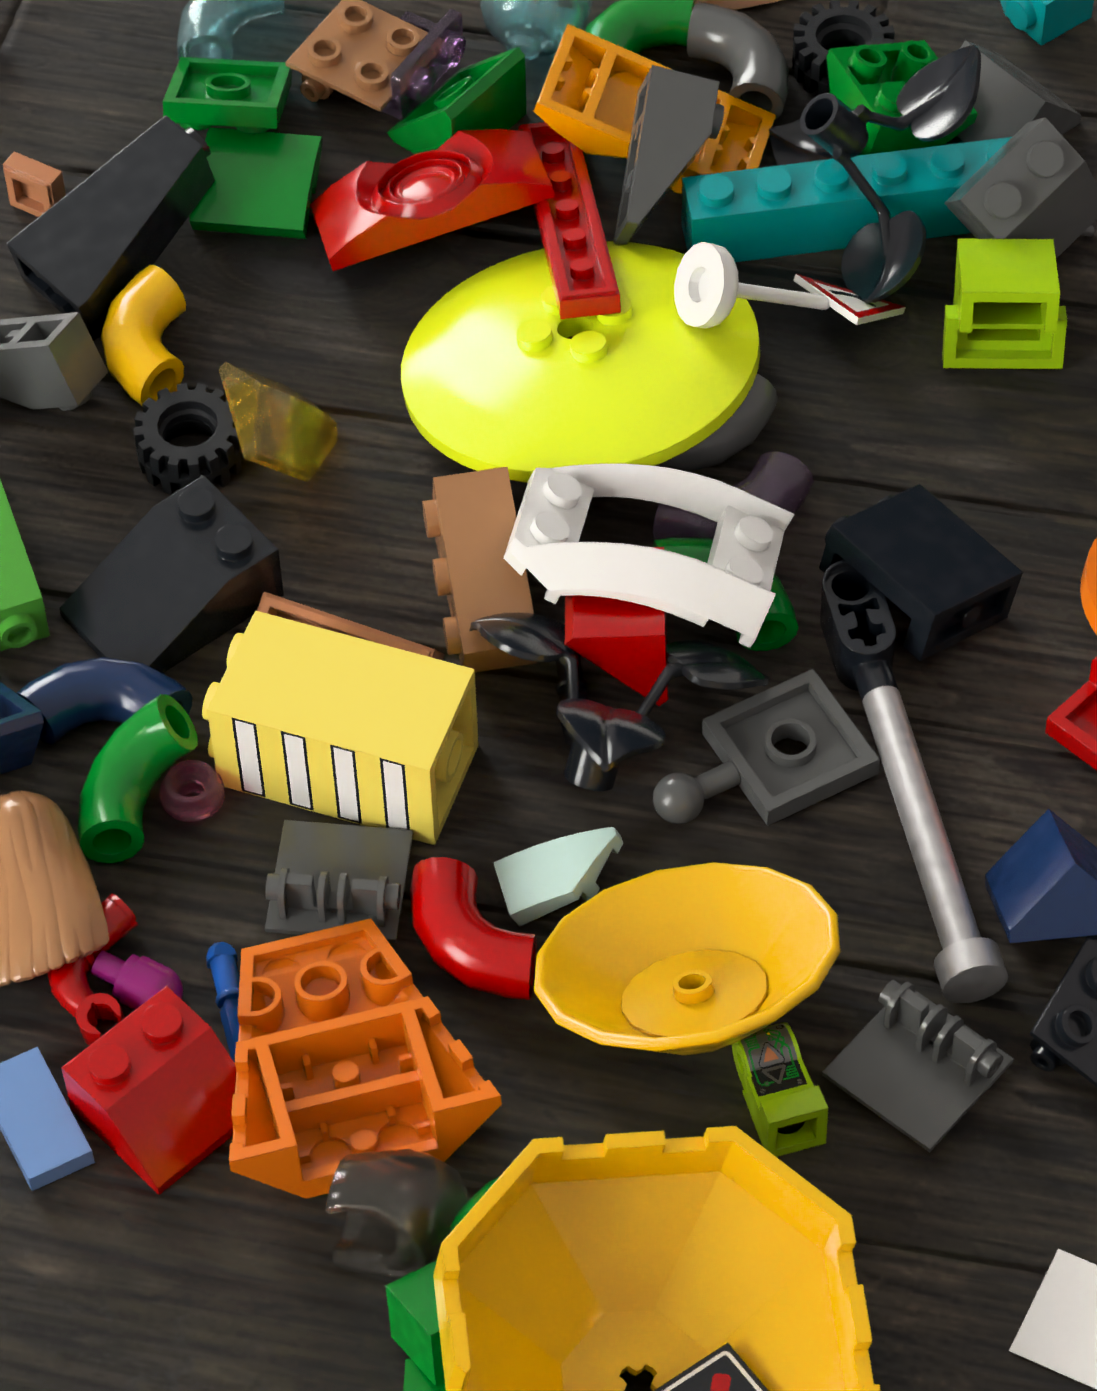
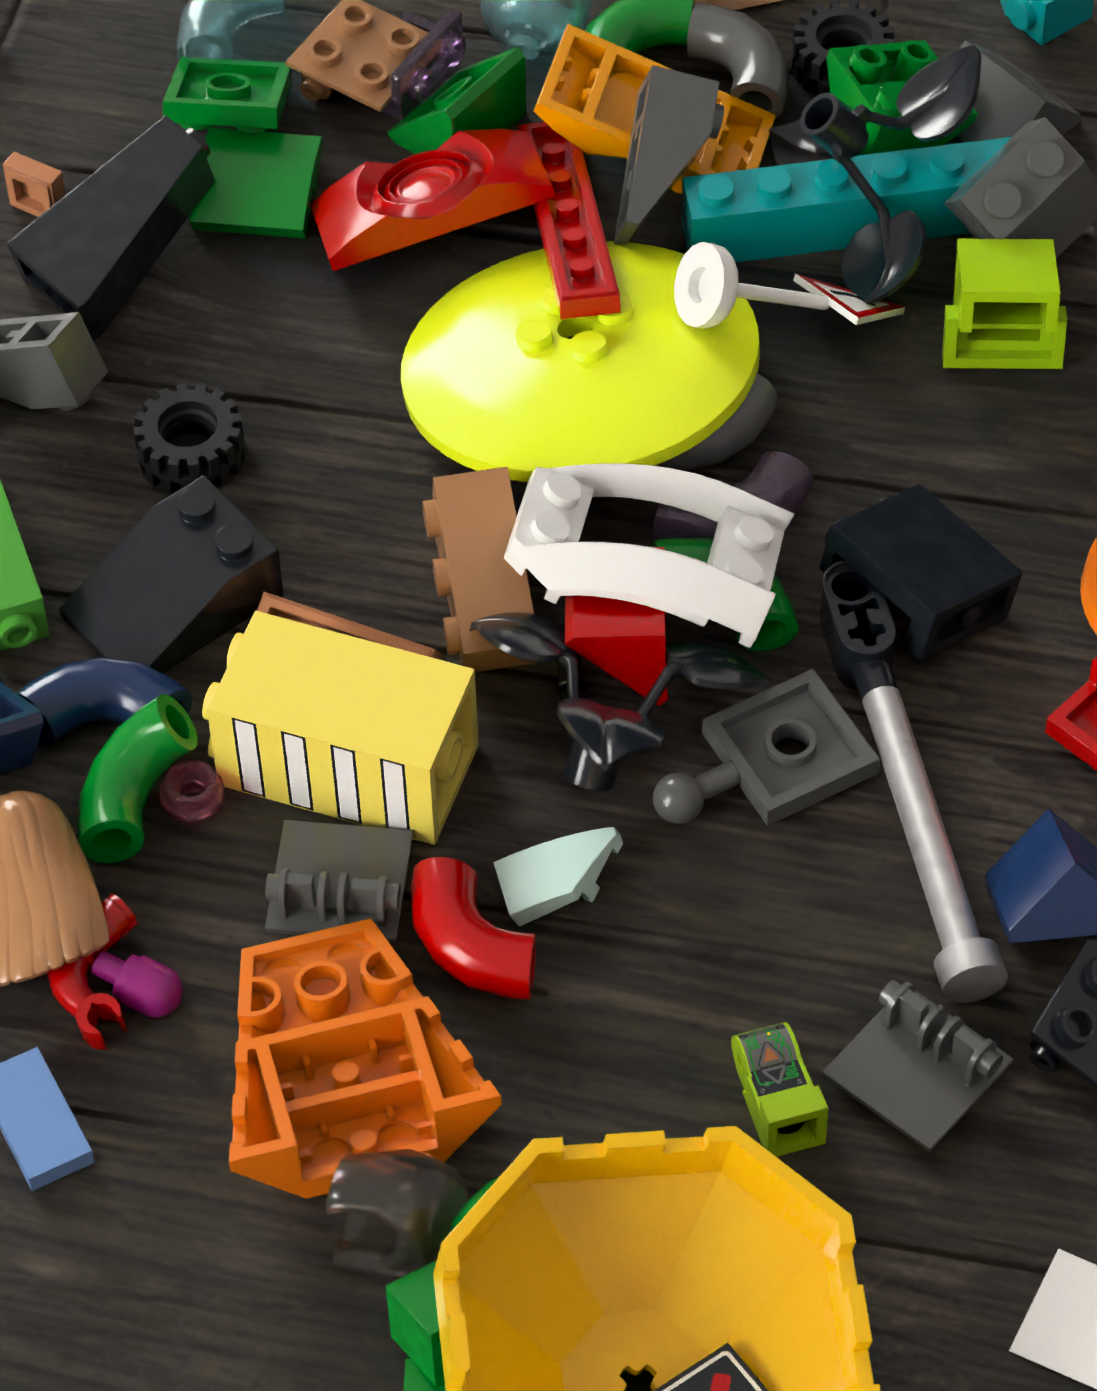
red slope [61,985,236,1195] -> none
yellow cylinder [101,265,186,406] -> none
blue piece [206,942,240,1063] -> none
clear yellow slope [219,362,338,482] -> none
yellow dish [534,862,840,1055] -> none

